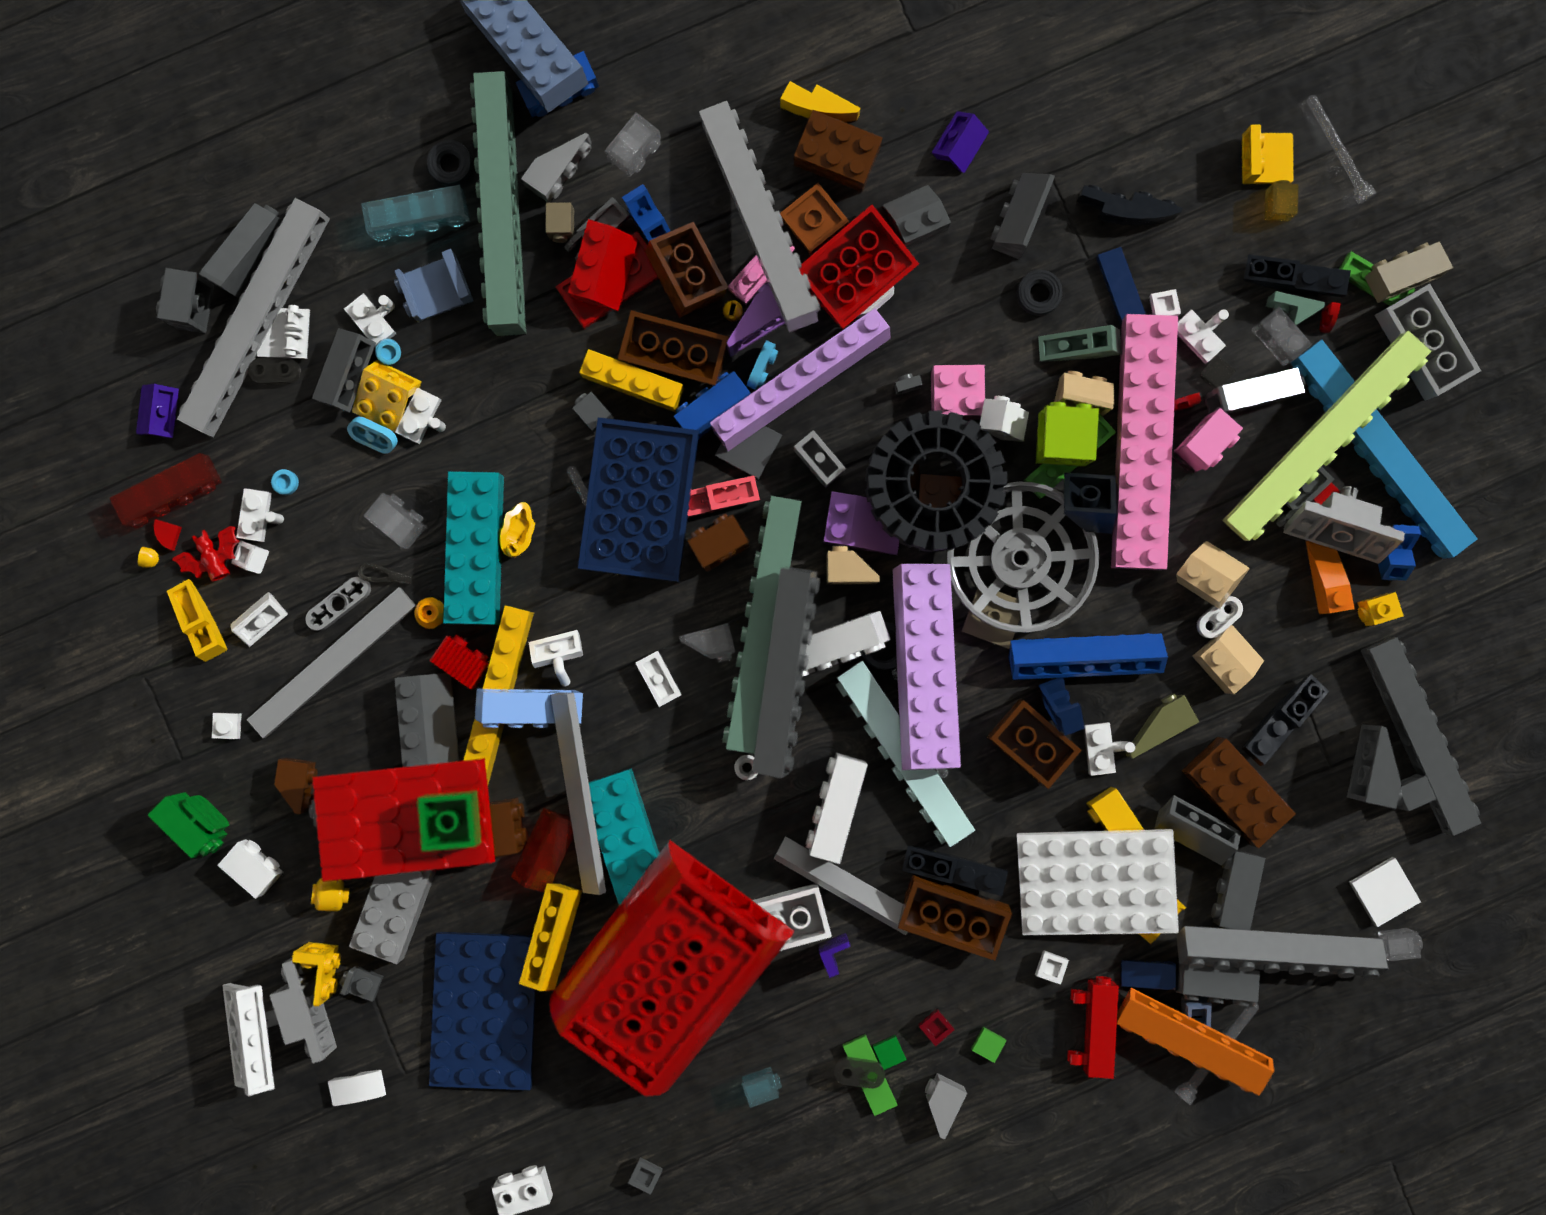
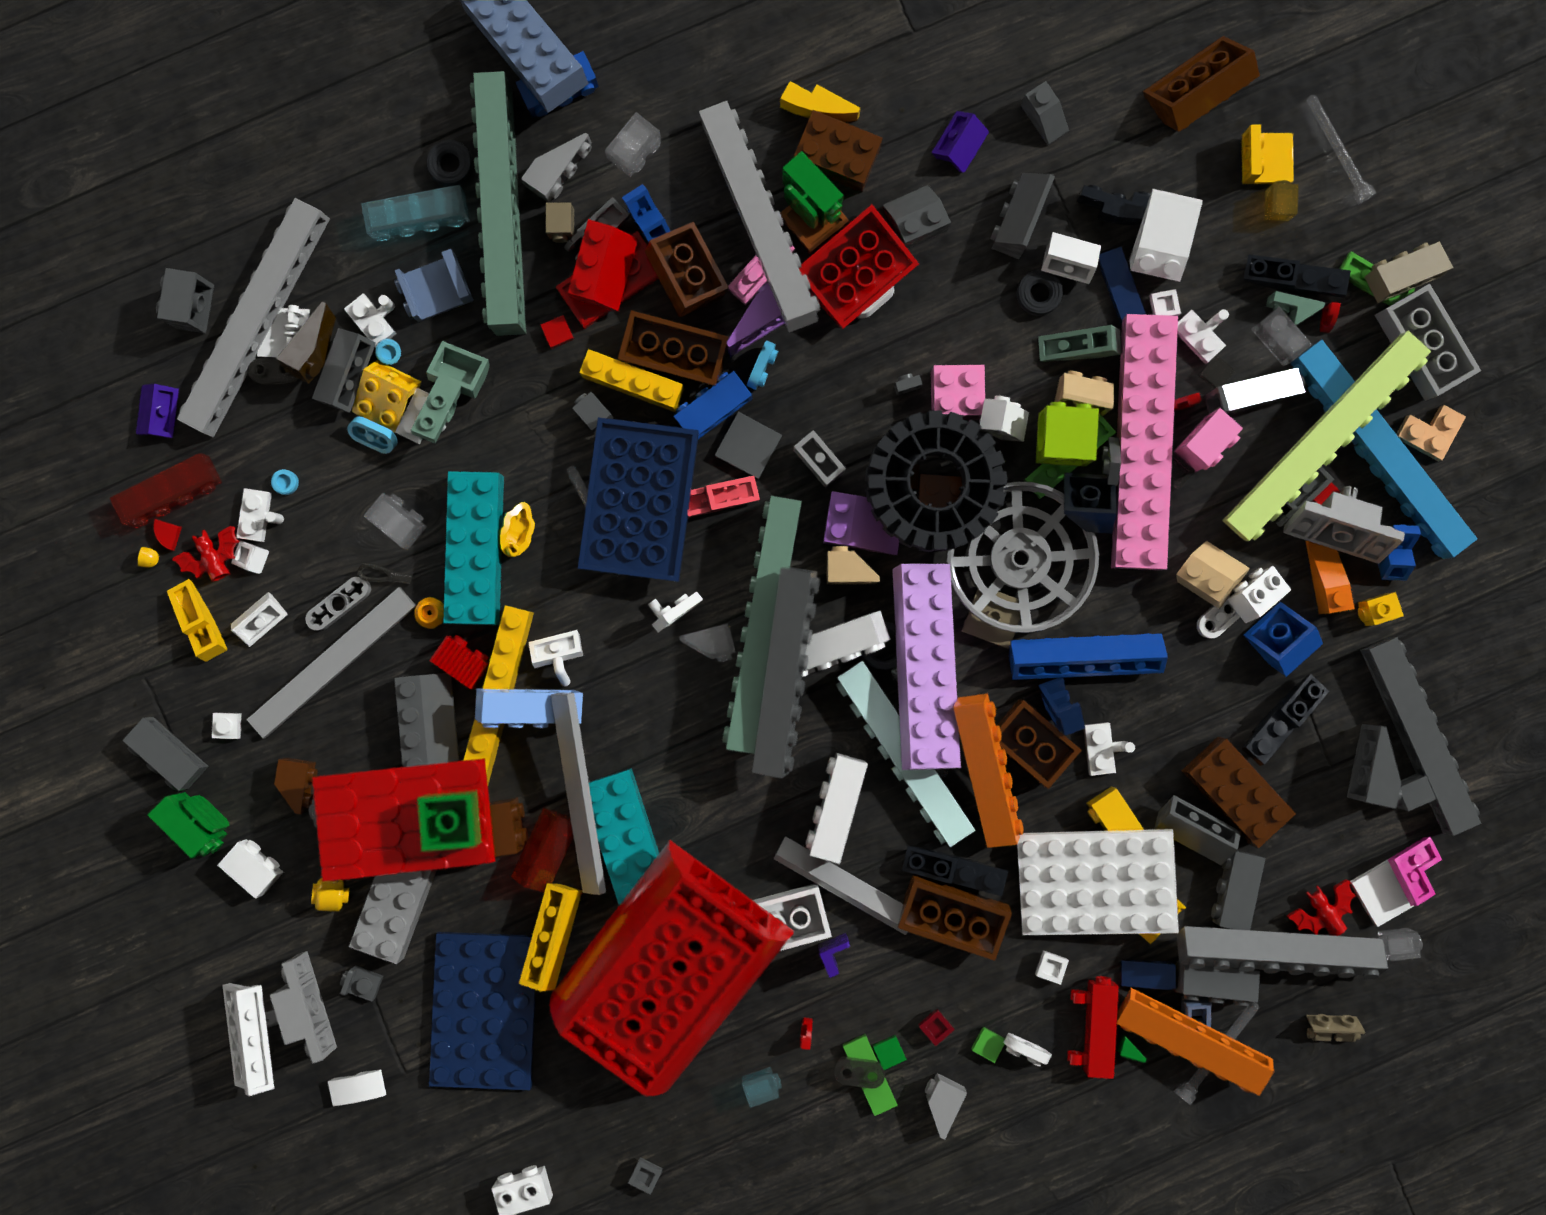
dark grey slope [199,203,282,299] -> none
yellow bracket [292,942,341,1007] -> none
white plate [636,651,682,707] -> none
reddish brown brick [688,514,750,572] -> none
lavender brick [710,308,891,451] -> none
yellow hinge [723,300,743,322] -> none
white plate [734,755,757,780] -> none
olive slope [1125,693,1199,759] -> none
tan slope [1192,625,1264,694] -> none
none -> dark grey brick [123,717,208,791]
none -> dark brown slope [276,302,336,384]
none -> sand green plate [411,341,489,443]
none -> red tile [541,315,574,349]
none -> white plate [648,592,703,633]
none -> green brick [782,151,844,229]
none -> red tile [800,1017,813,1050]
none -> orange brick [953,694,1023,848]
none -> white plate [1003,1033,1052,1066]
none -> dark grey slope [1021,81,1069,145]
none -> white brick [1041,232,1101,284]
none -> dark grey plate [1102,437,1121,485]
none -> green slope [1115,1032,1146,1063]
none -> white slope [1129,189,1203,282]
none -> reddish brown slope [1143,36,1260,132]
none -> white brick [1227,566,1291,623]
none -> blue slope [1244,602,1323,677]
none -> red animal [1286,879,1356,936]
none -> dark tan hinge [1306,1014,1365,1042]
none -> dark pink plate [1388,837,1442,906]
none -> light nougat plate [1396,405,1466,461]

